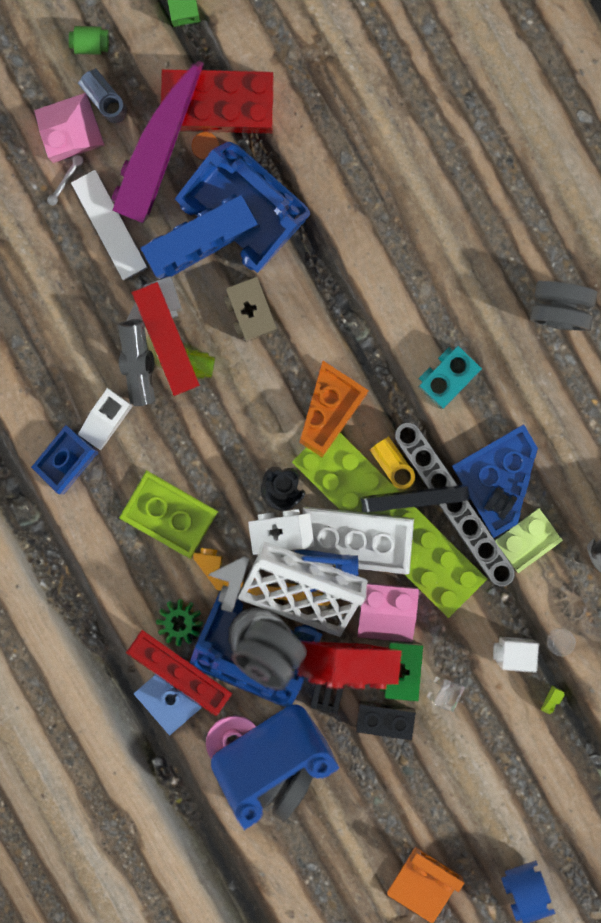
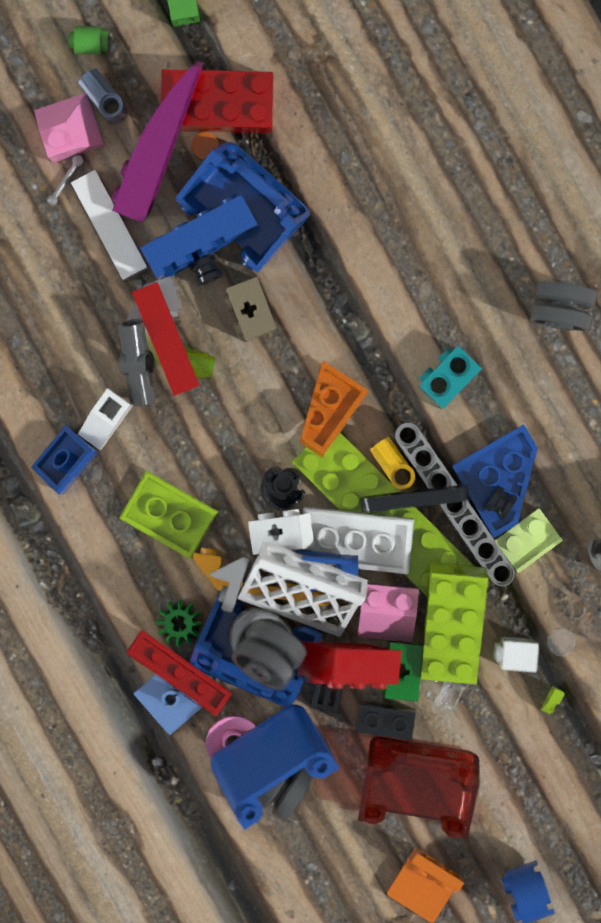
none -> black wheel [189,254,223,286]
none -> clear red windscreen [357,736,480,839]
none -> lime brick [421,563,488,685]

